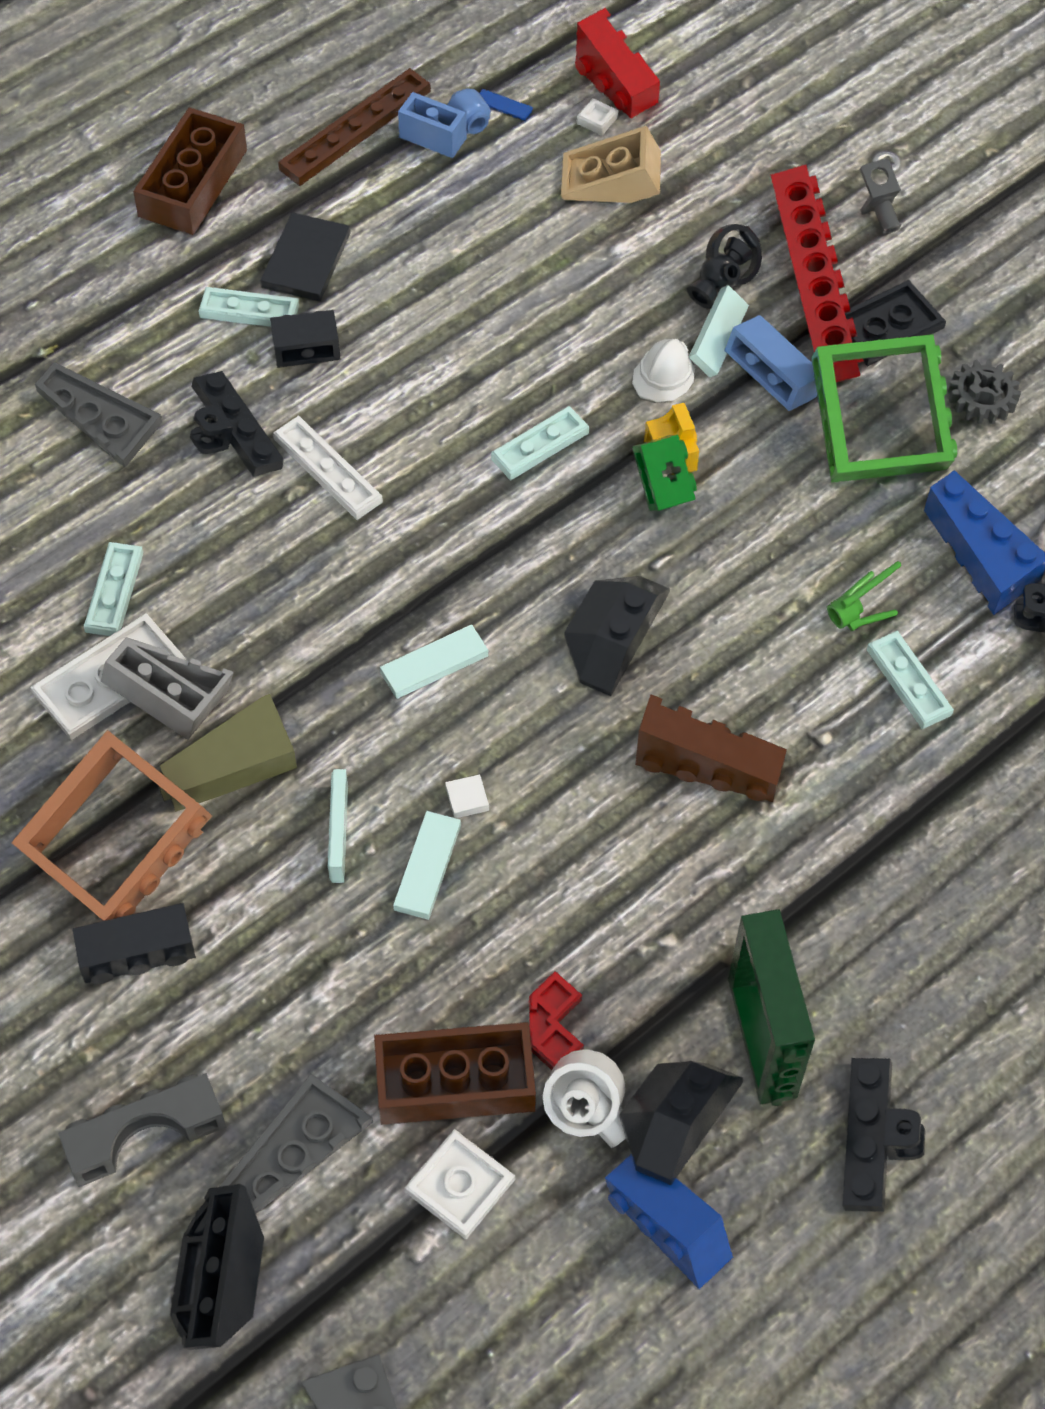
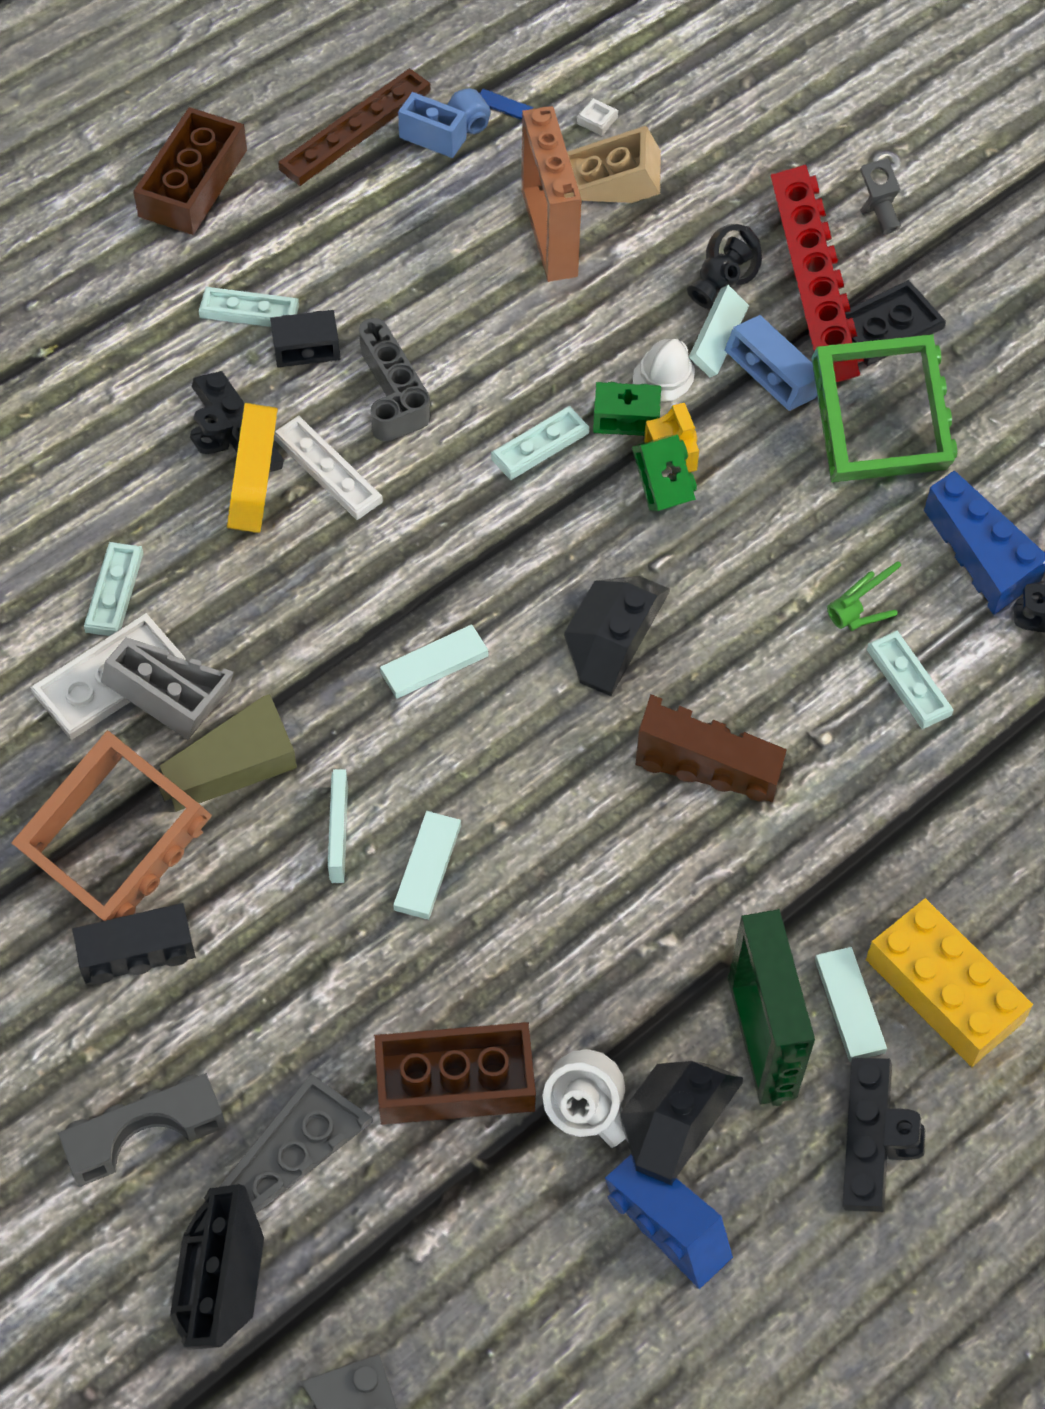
dark grey wing [35,362,163,468] -> none
black tile [260,212,351,302] -> none
white tile [405,1129,515,1240] -> none
white tile [445,774,489,818] -> none
red tile [529,971,584,1070] -> none
red wedge [575,8,660,119] -> none
dark grey gear [948,360,1021,424] -> none
none -> yellow beam [227,403,278,533]
none -> dark grey beam [359,318,430,441]
none -> nougat window [521,106,582,282]
none -> green brick [593,382,661,436]
none -> light aqua tile [815,947,887,1062]
none -> yellow brick [866,898,1034,1067]

